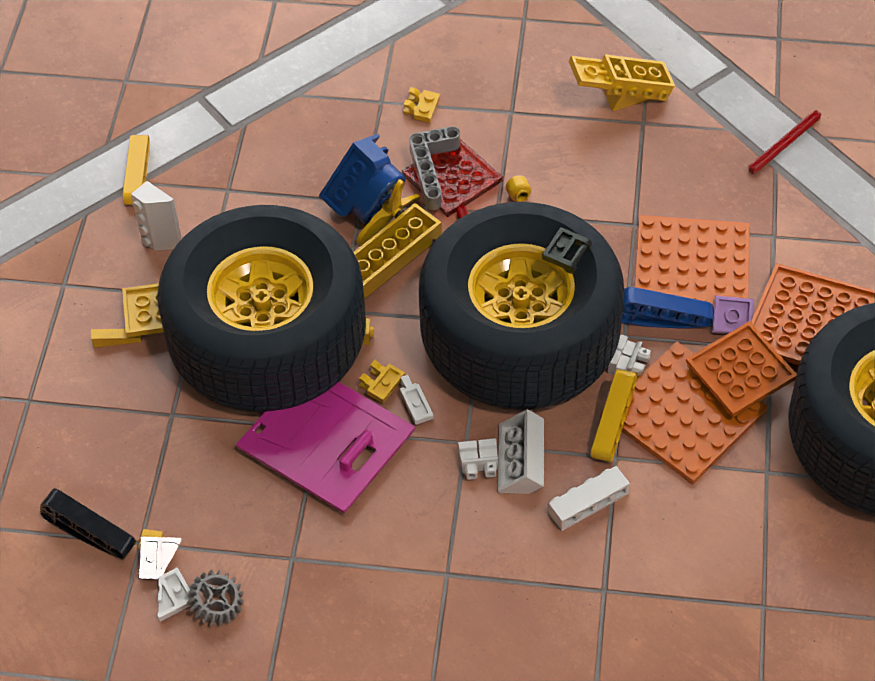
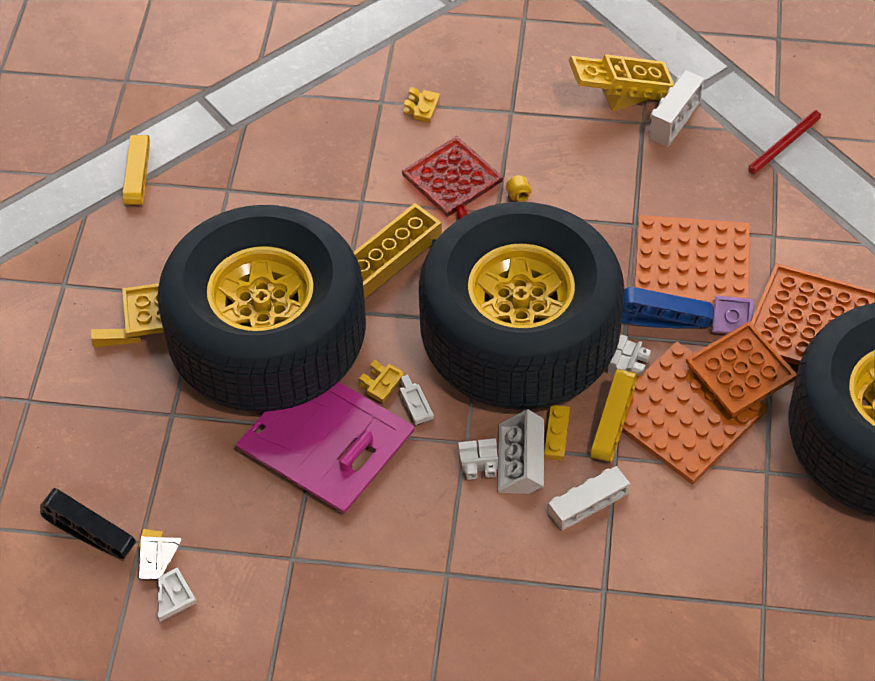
white slope [131,181,182,250] -> none
light grey gear [187,570,244,627] -> none
blue brick [319,134,421,246] -> none
yellow plate [362,318,374,345] -> none
light grey beam [409,126,460,210] -> none
pearl dark grey plate [542,227,592,274] -> none
none -> yellow plate [544,405,570,461]
none -> white brick [649,70,704,147]

